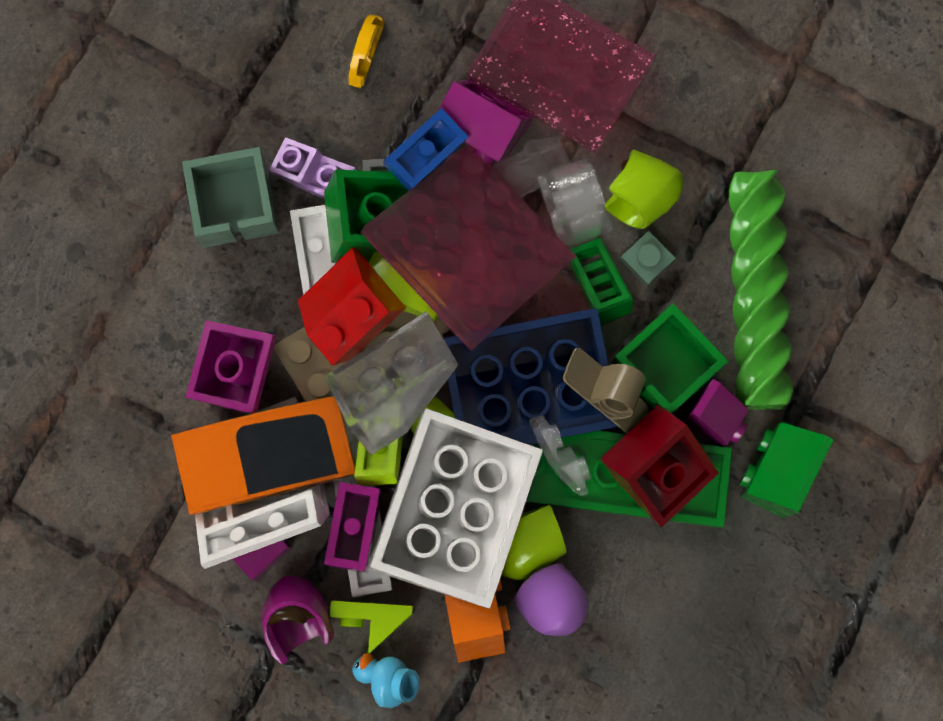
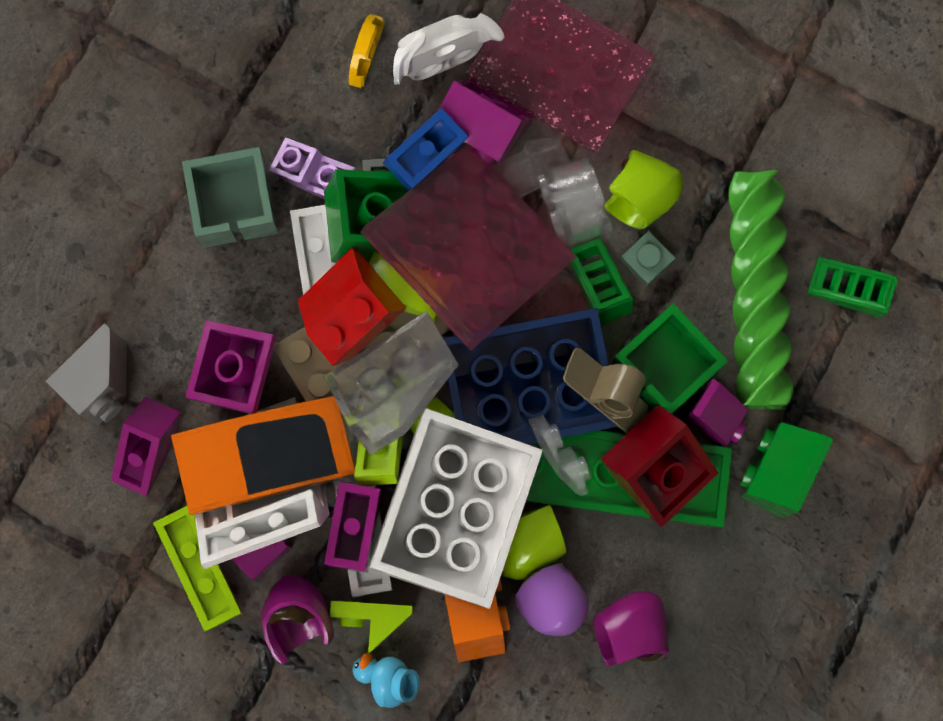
none -> light grey slope [46,323,127,425]
none -> magenta slope [111,397,181,497]
none -> lime plate [153,506,243,632]
none -> white piece [393,13,505,85]
none -> magenta piece [593,591,669,667]
none -> green slope [806,257,898,319]

